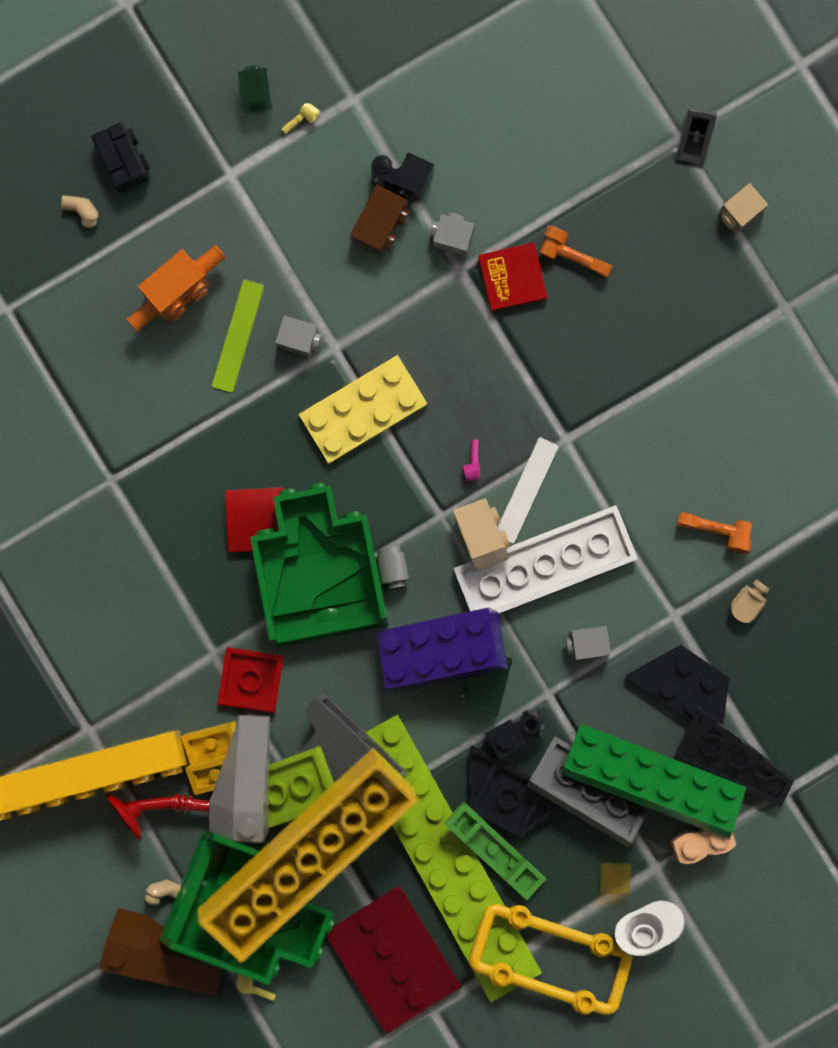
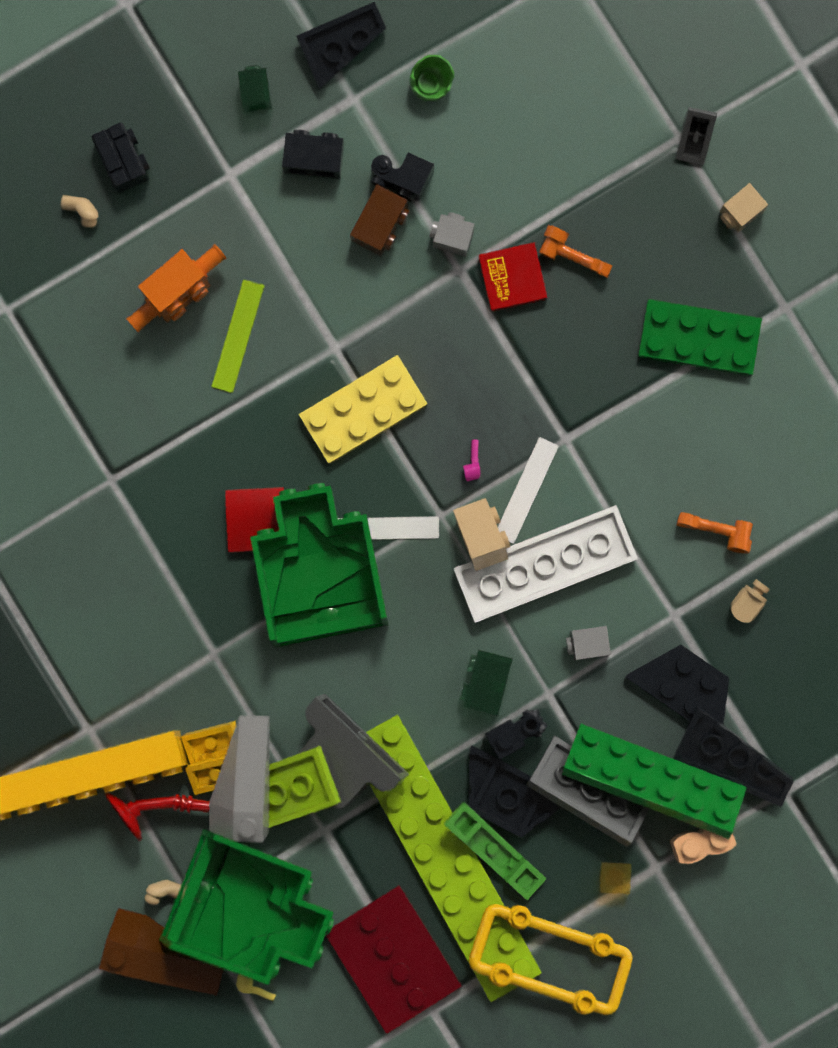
yellow brick [198,748,419,963] -> none
red tile [217,647,284,713] -> none
light grey brick [275,316,322,357] -> none
light yellow hand [281,103,320,134] -> none
light grey brick [376,545,409,590] -> none
dark purple brick [377,607,508,692] -> none
white piece [615,901,685,957] -> none
none -> black brick [282,130,344,179]
none -> black wing [296,2,386,90]
none -> white sticker [338,517,439,539]
none -> bright green hair [409,55,455,101]
none -> green plate [638,299,762,376]

